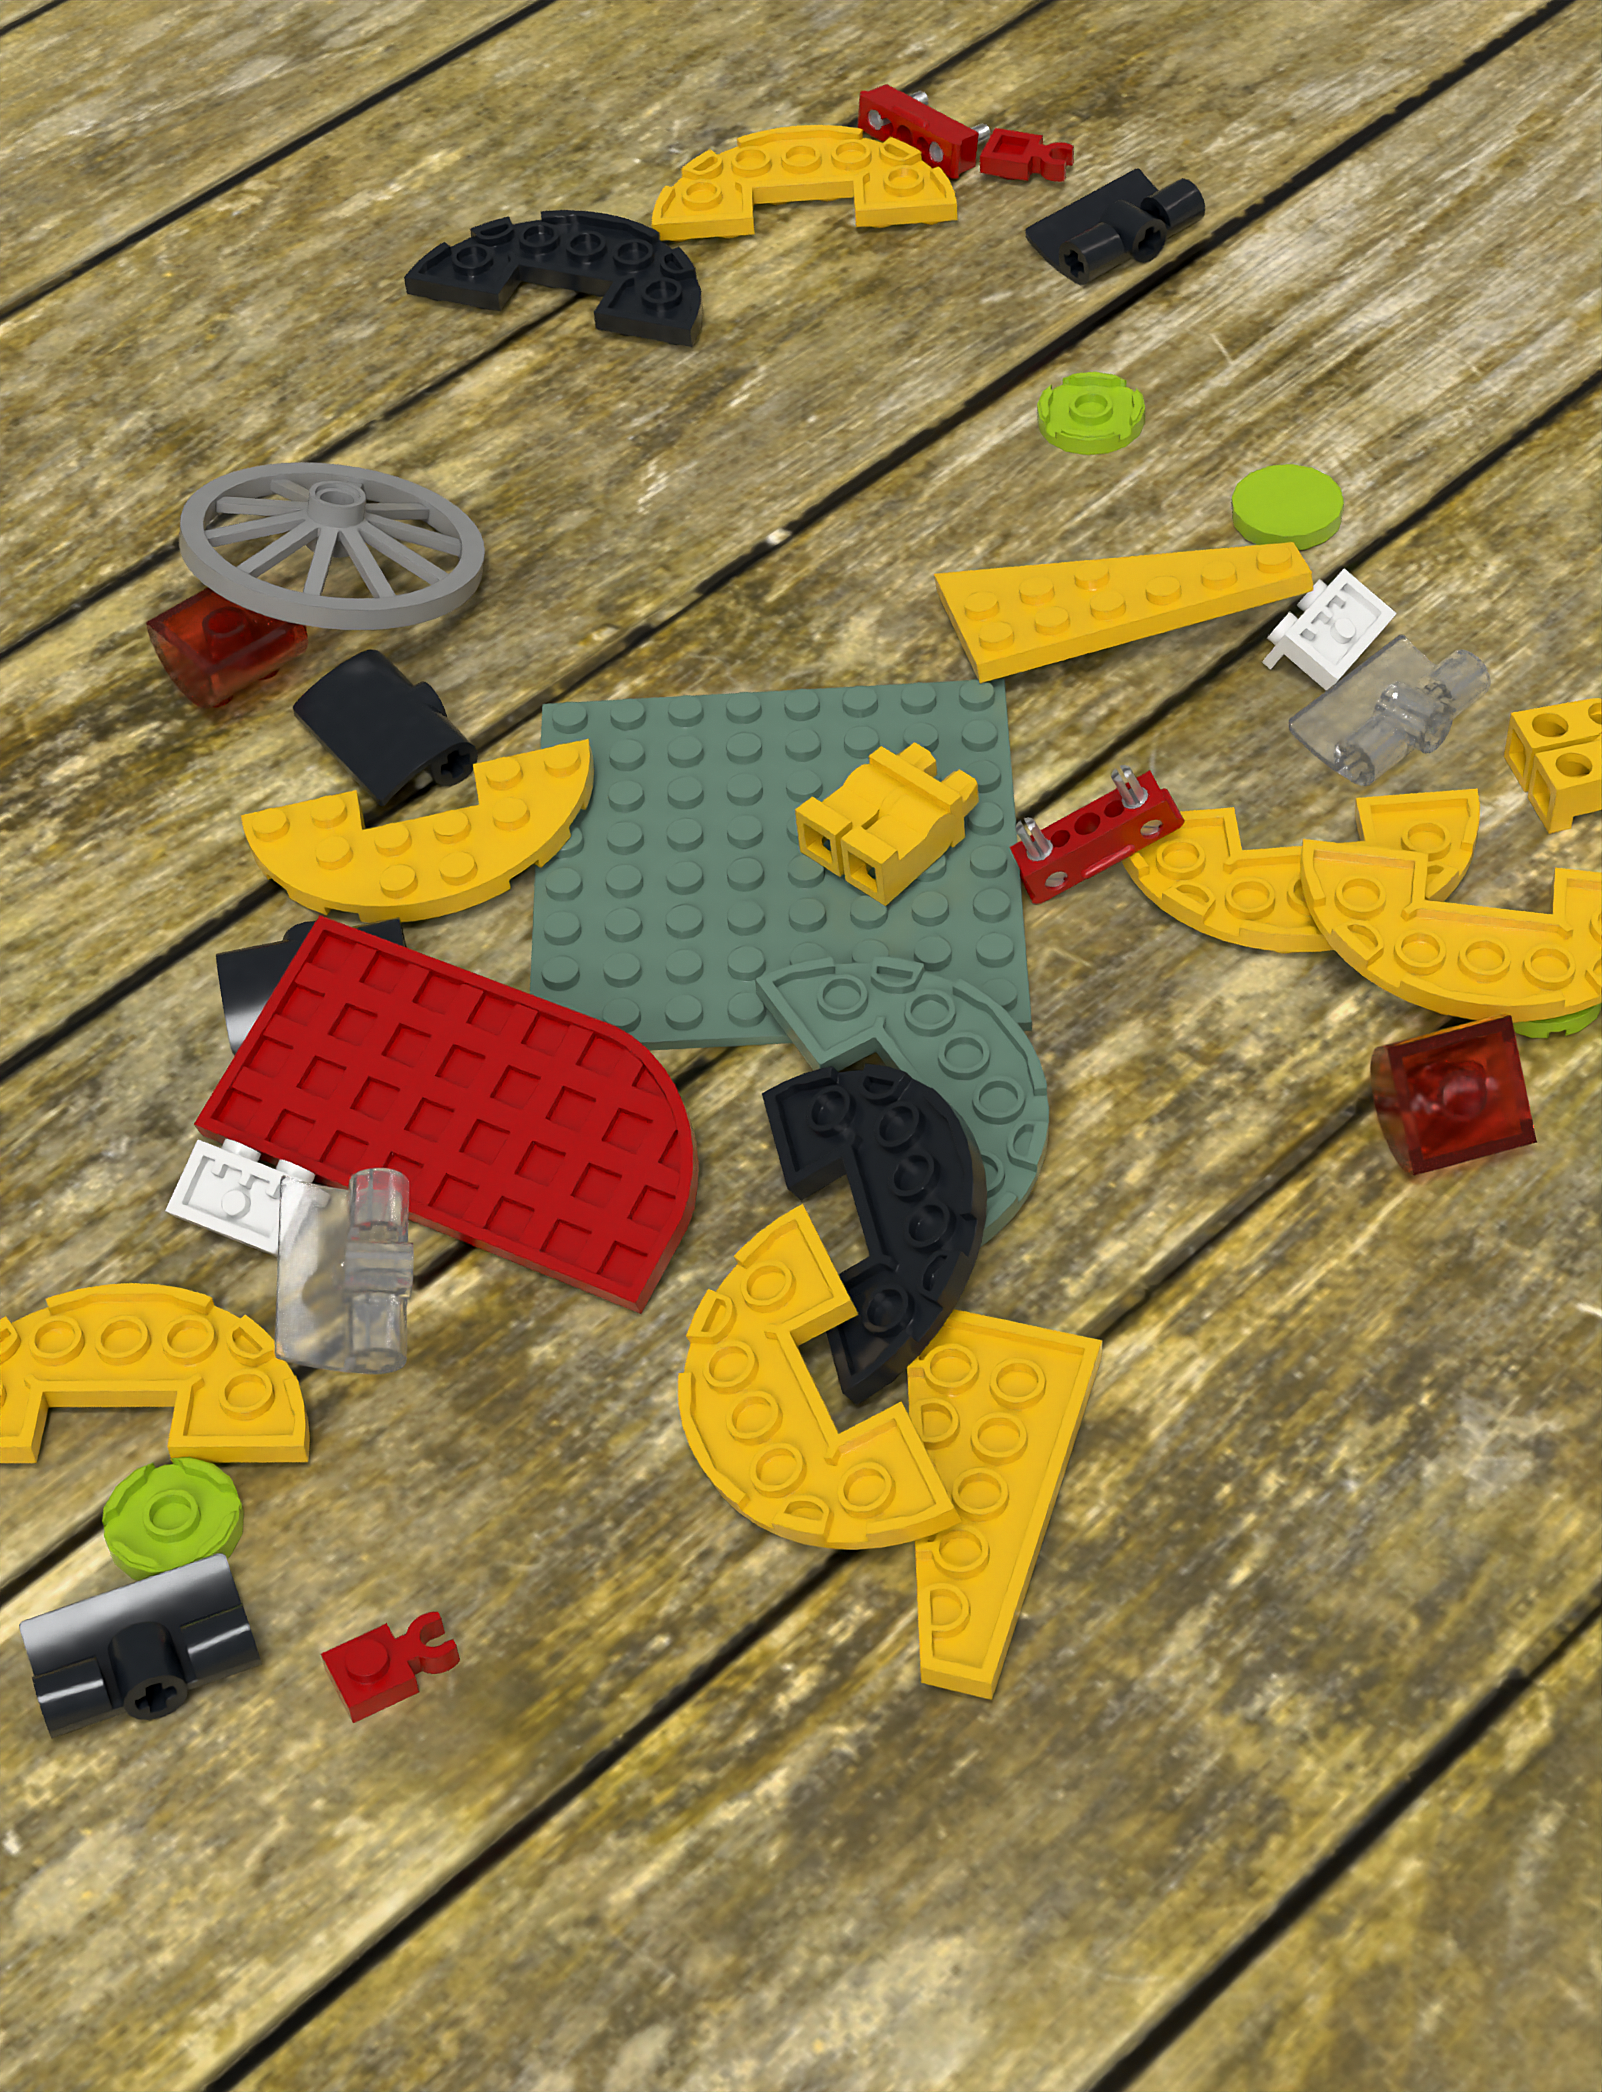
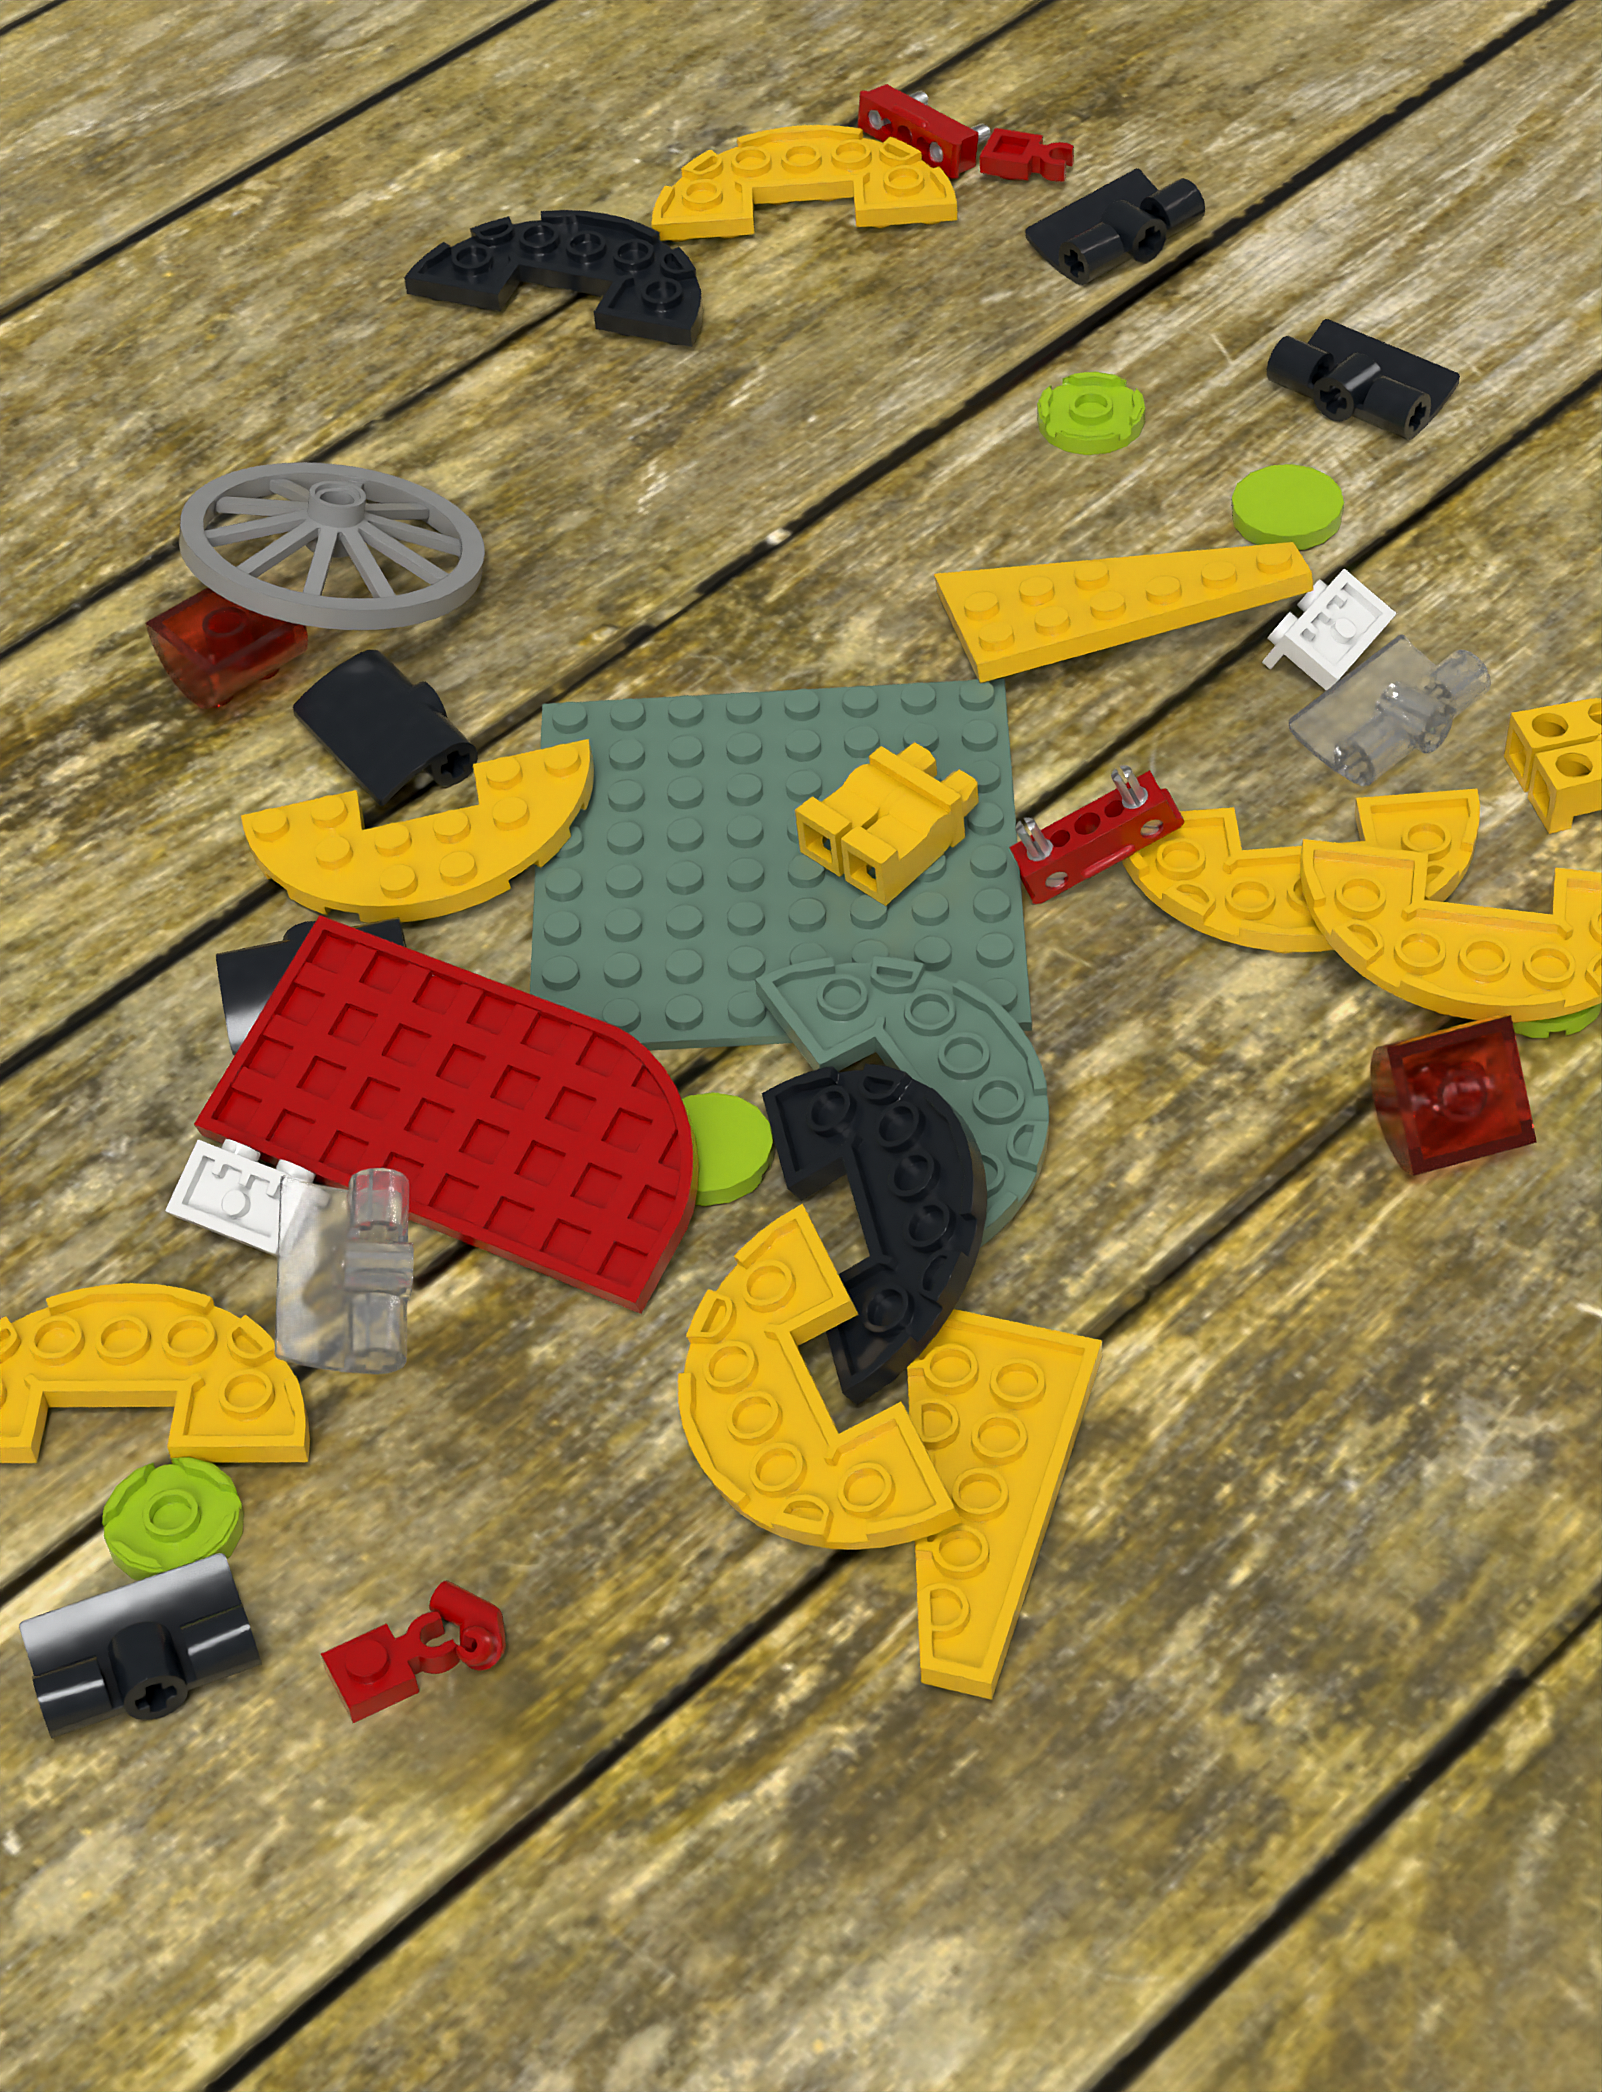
none -> red arm [429,1580,506,1671]
none -> lime tile [682,1092,774,1206]
none -> black panel [1266,319,1460,440]

